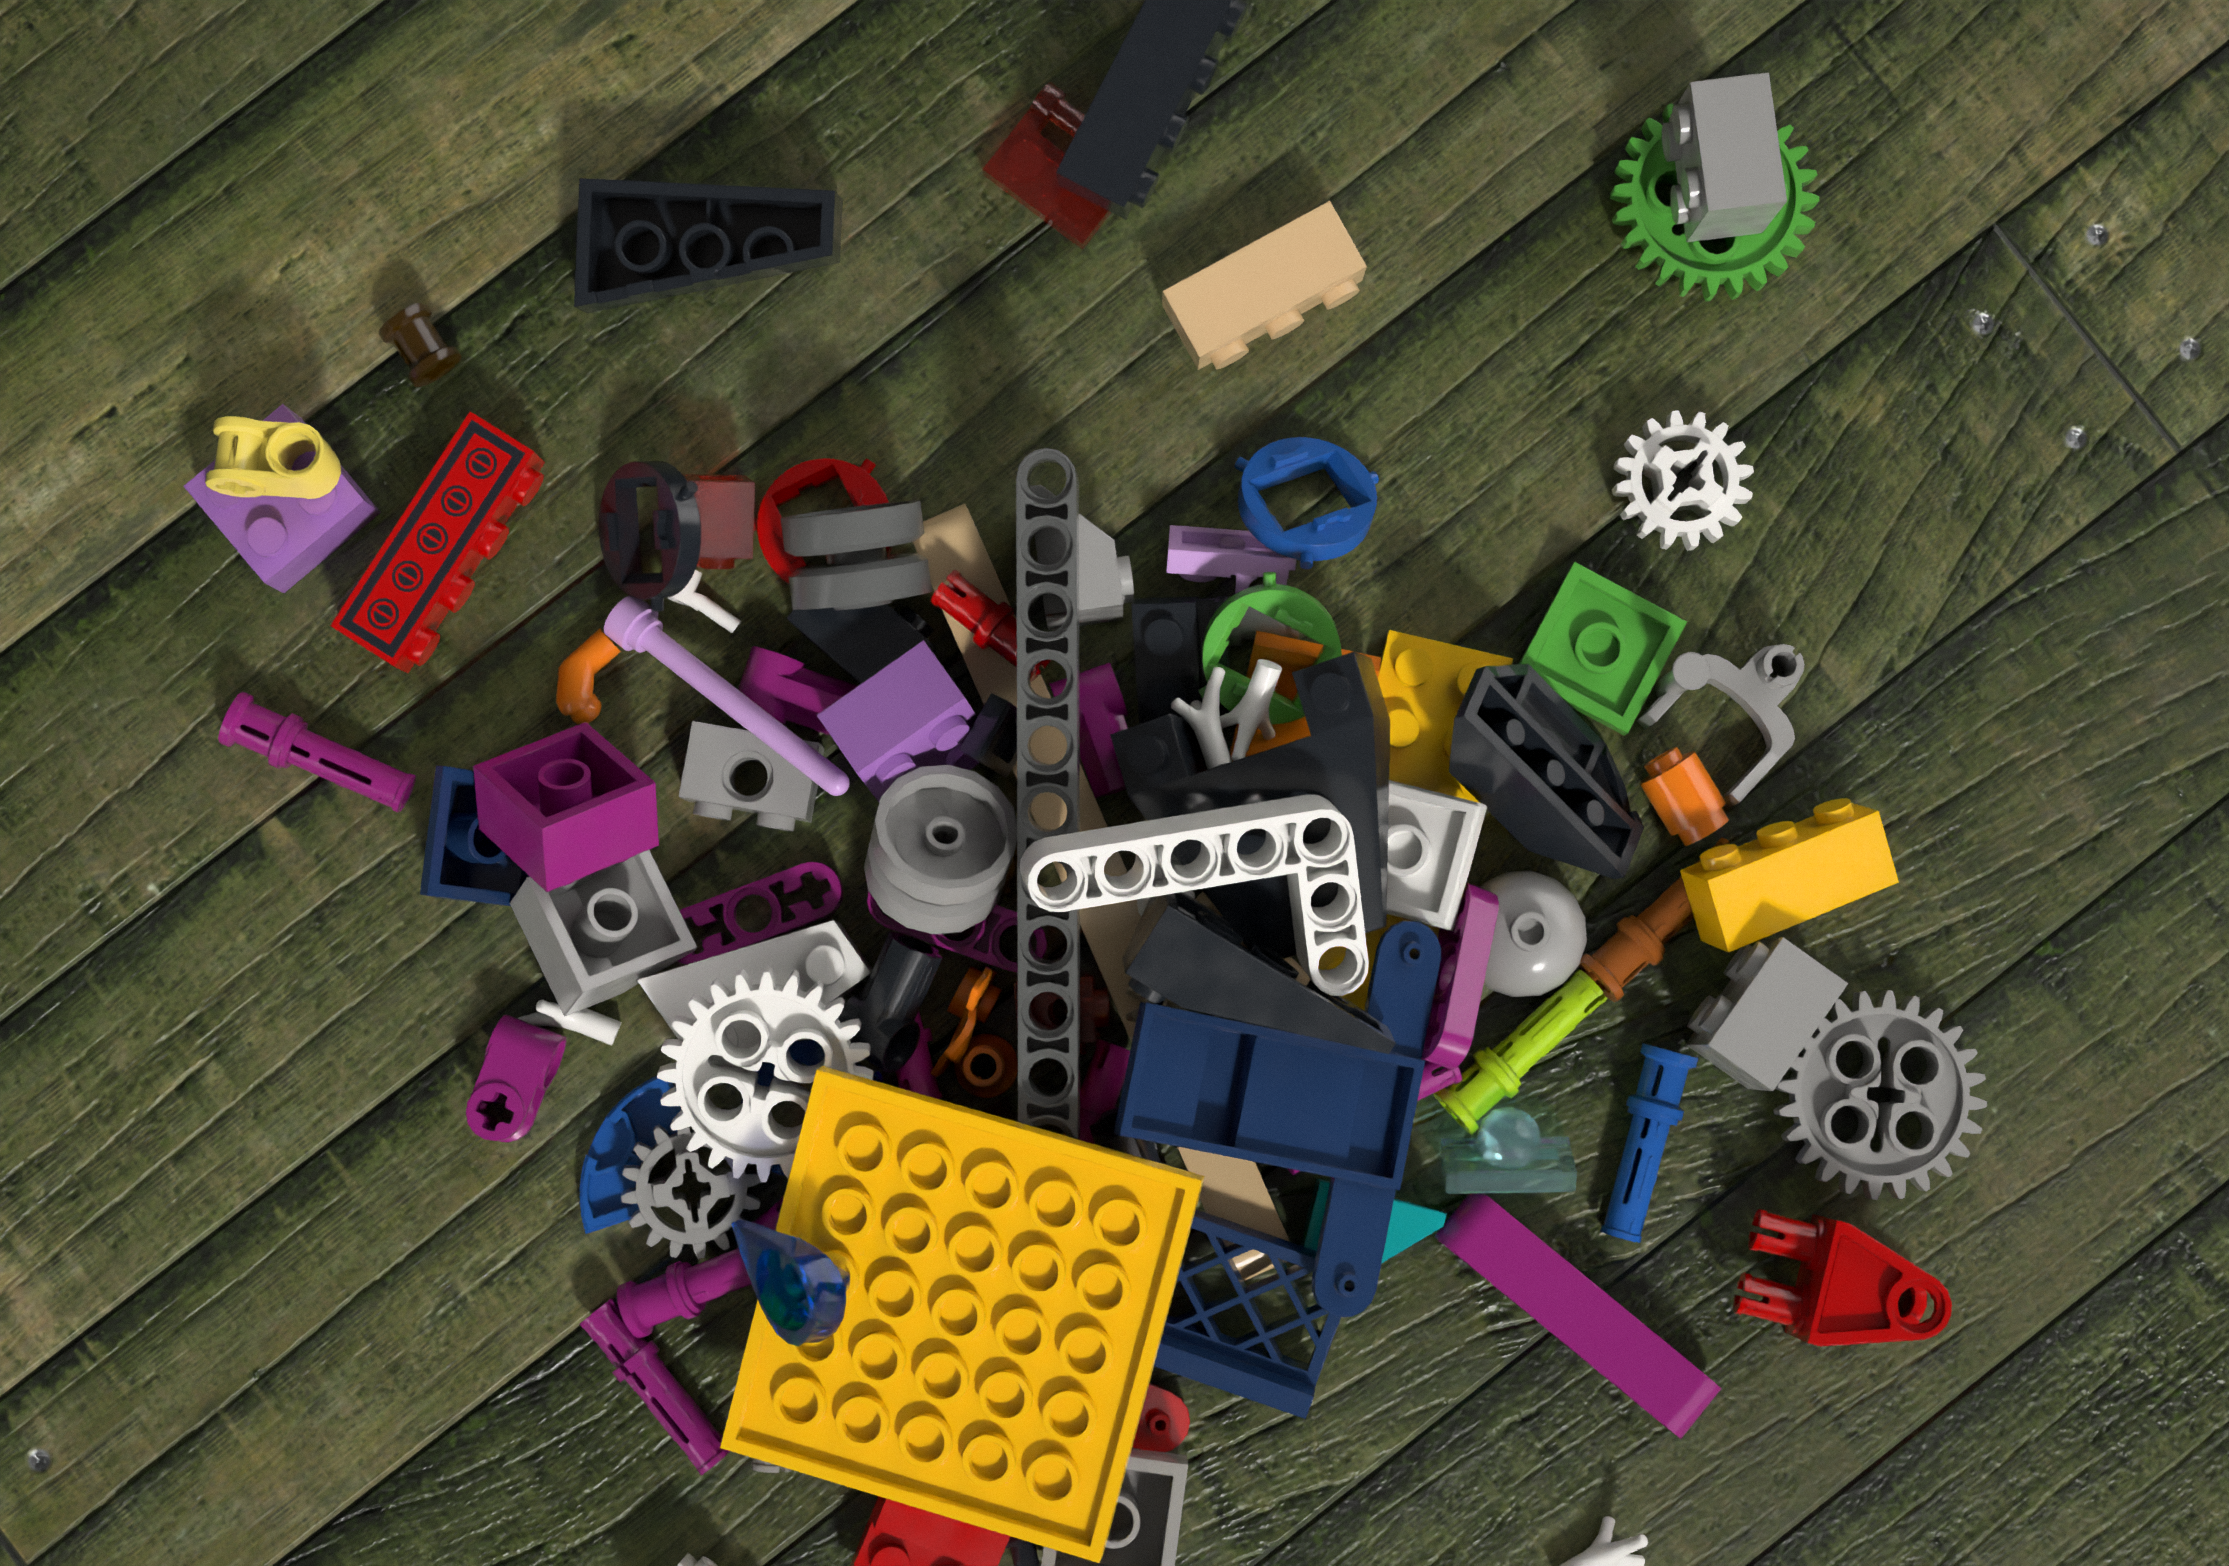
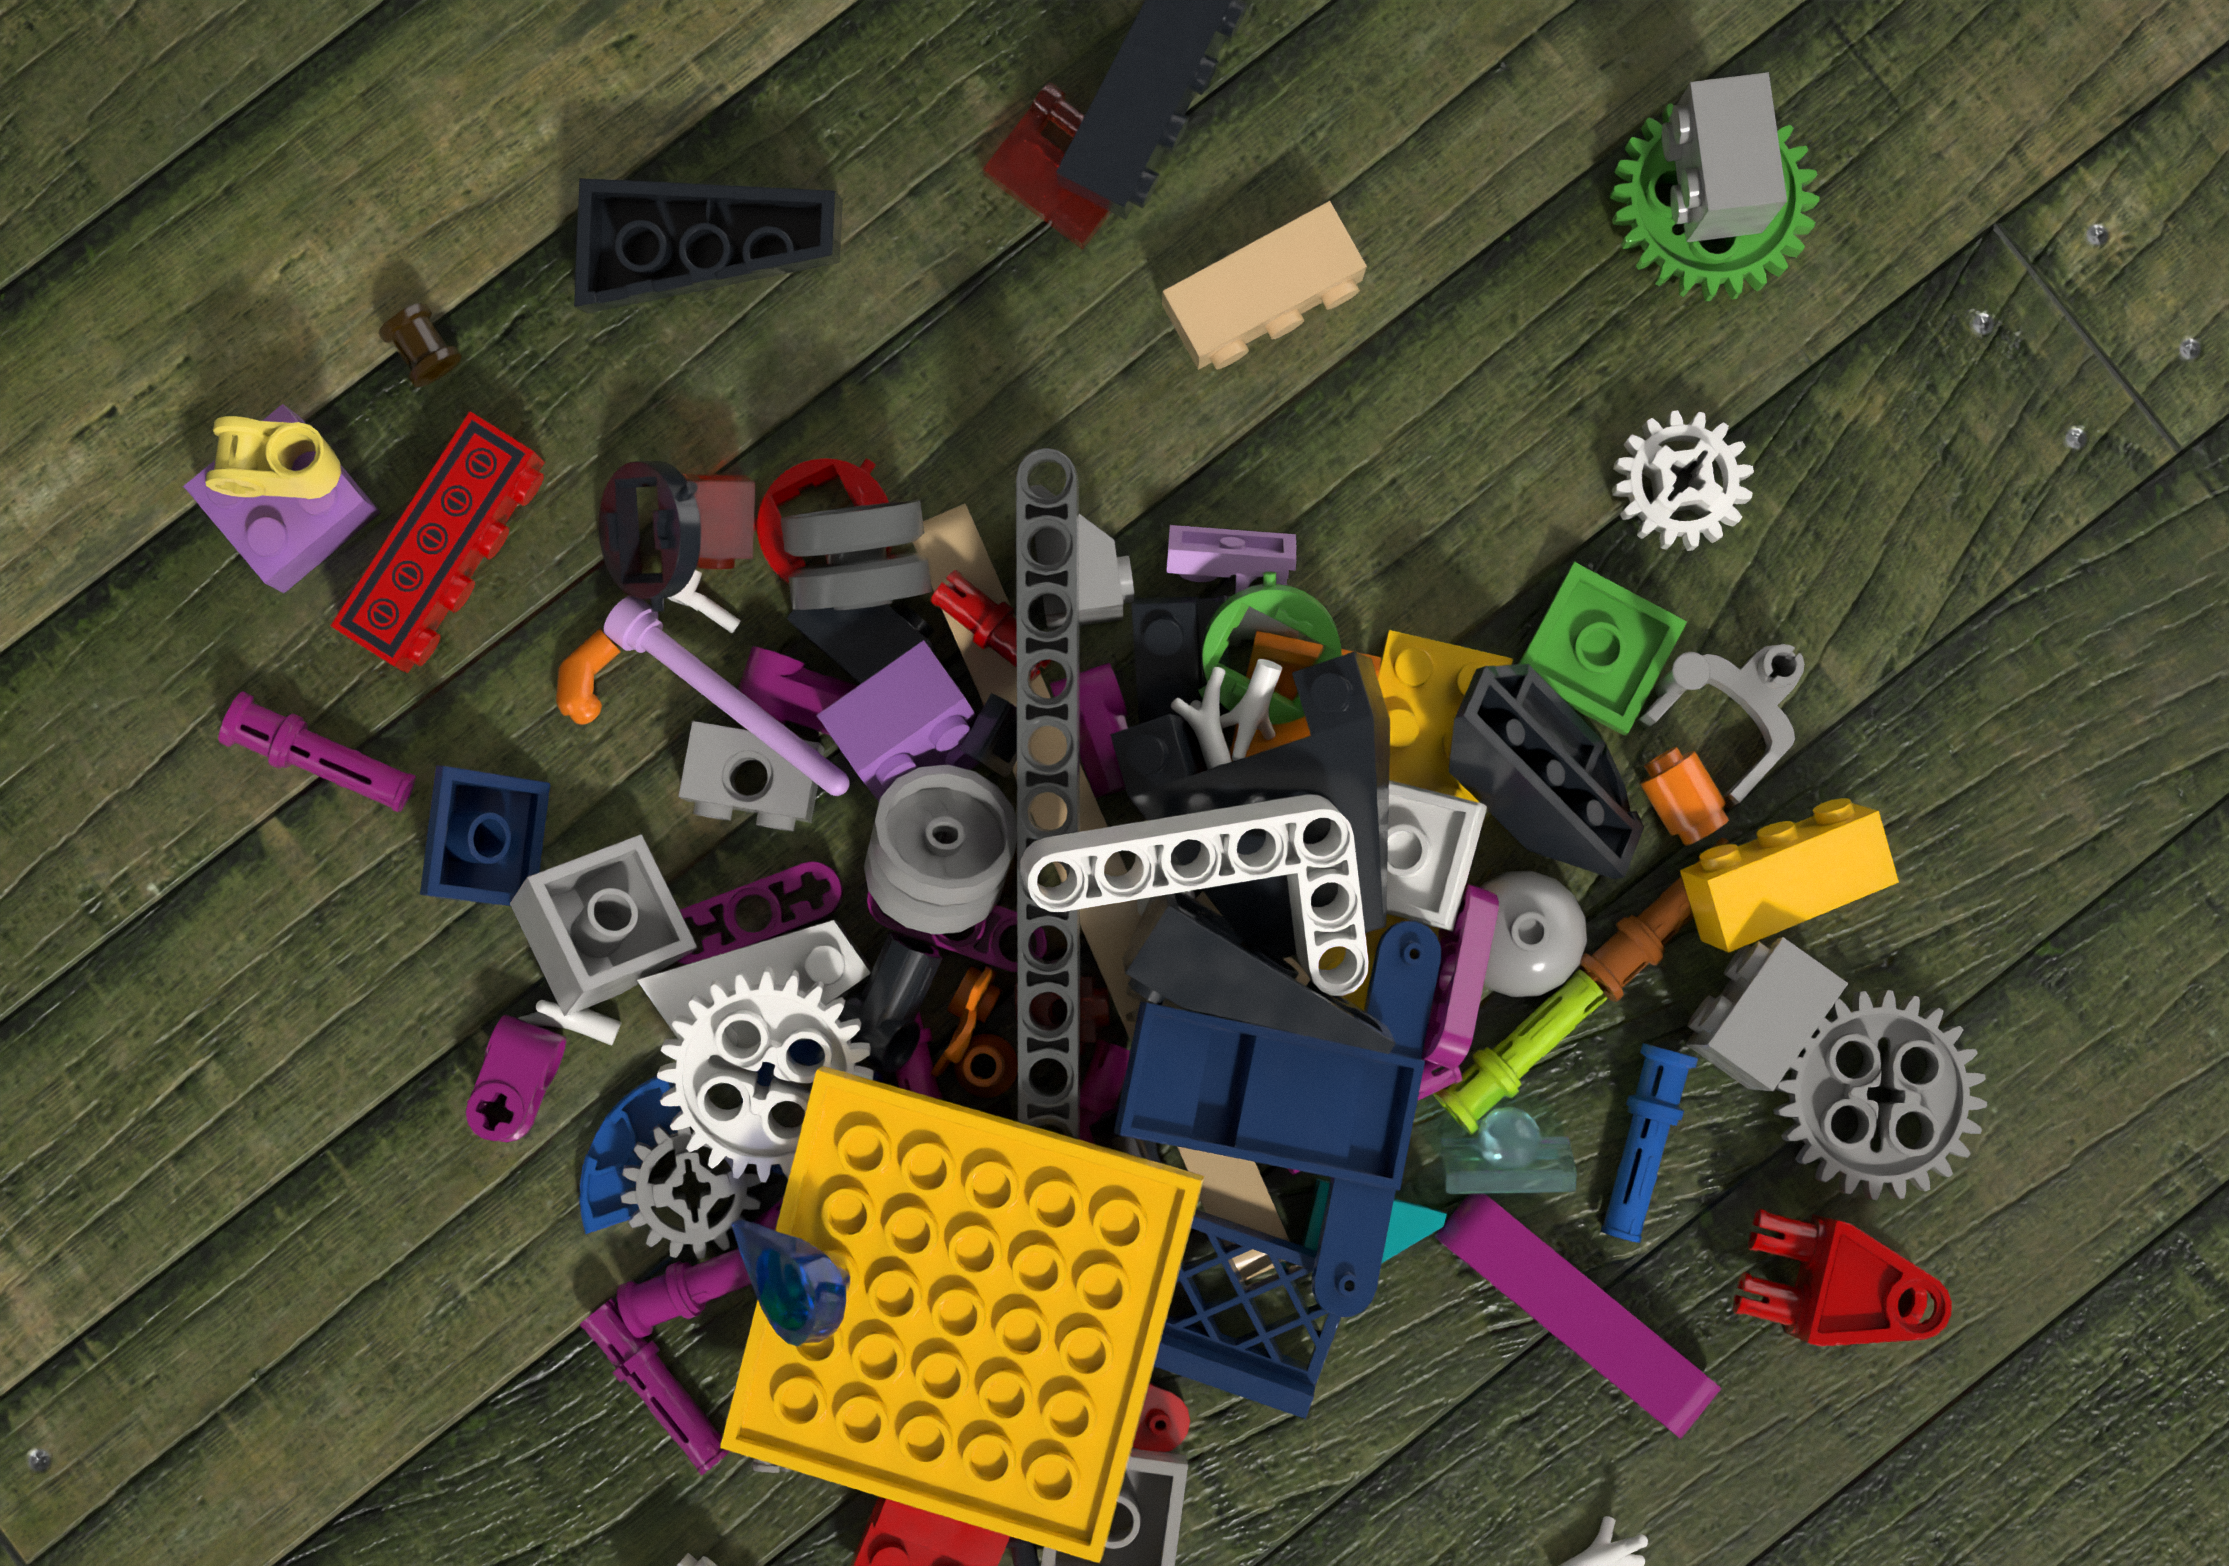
magenta brick [473,722,659,892] -> none
blue piece [1234,437,1379,569] -> none

